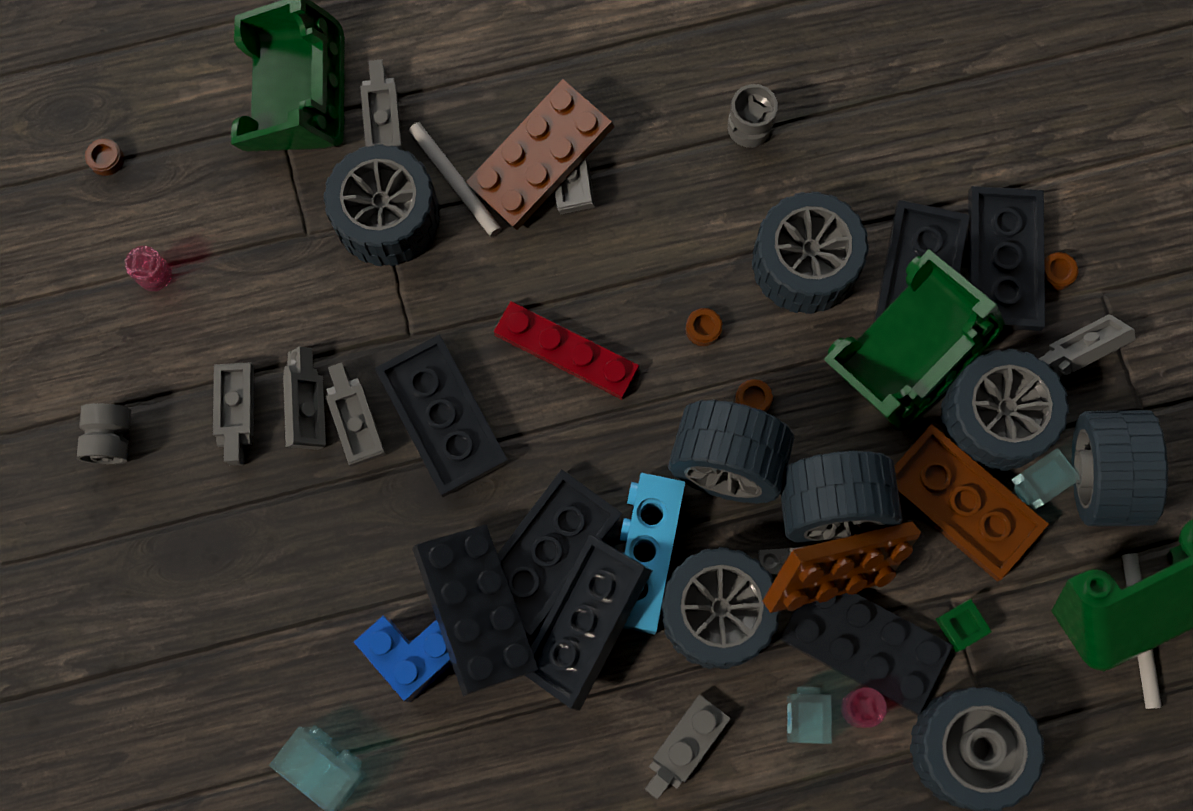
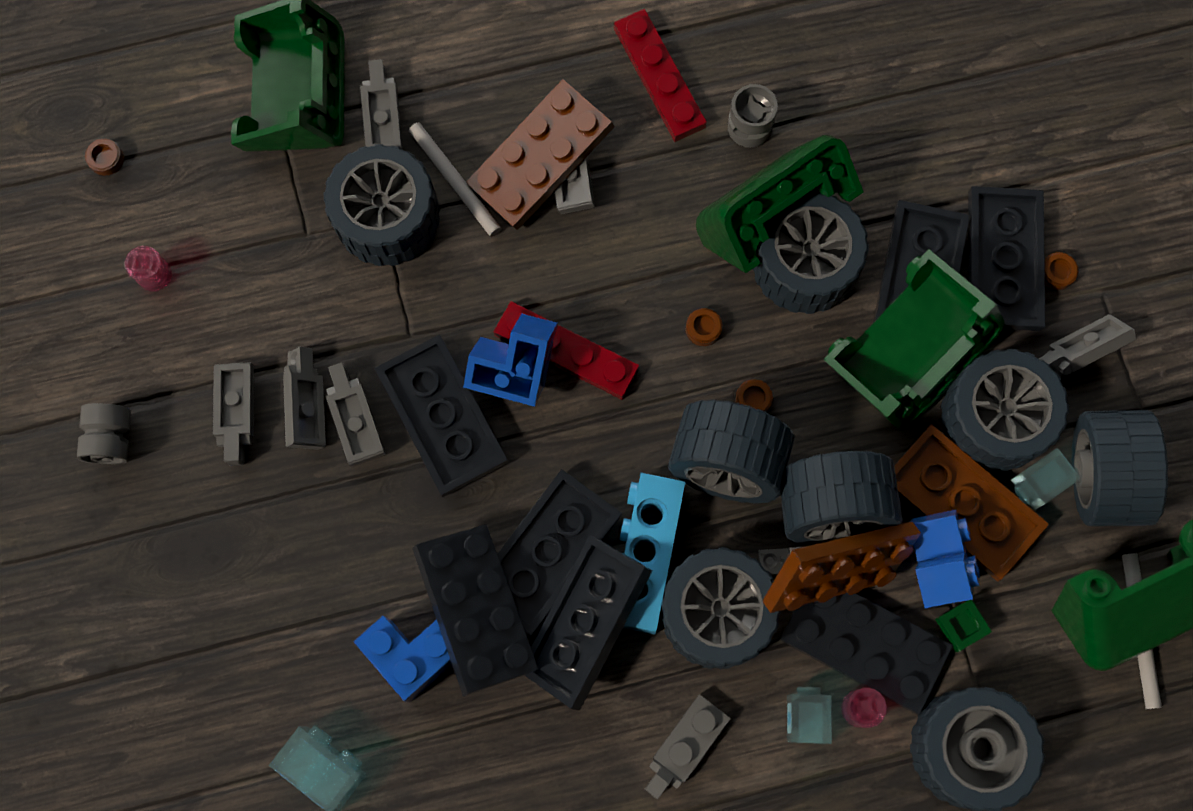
none -> blue brick [463,314,557,407]
none -> dark red plate [614,8,707,142]
none -> dark green windscreen [696,135,864,273]
none -> blue brick [910,509,980,608]

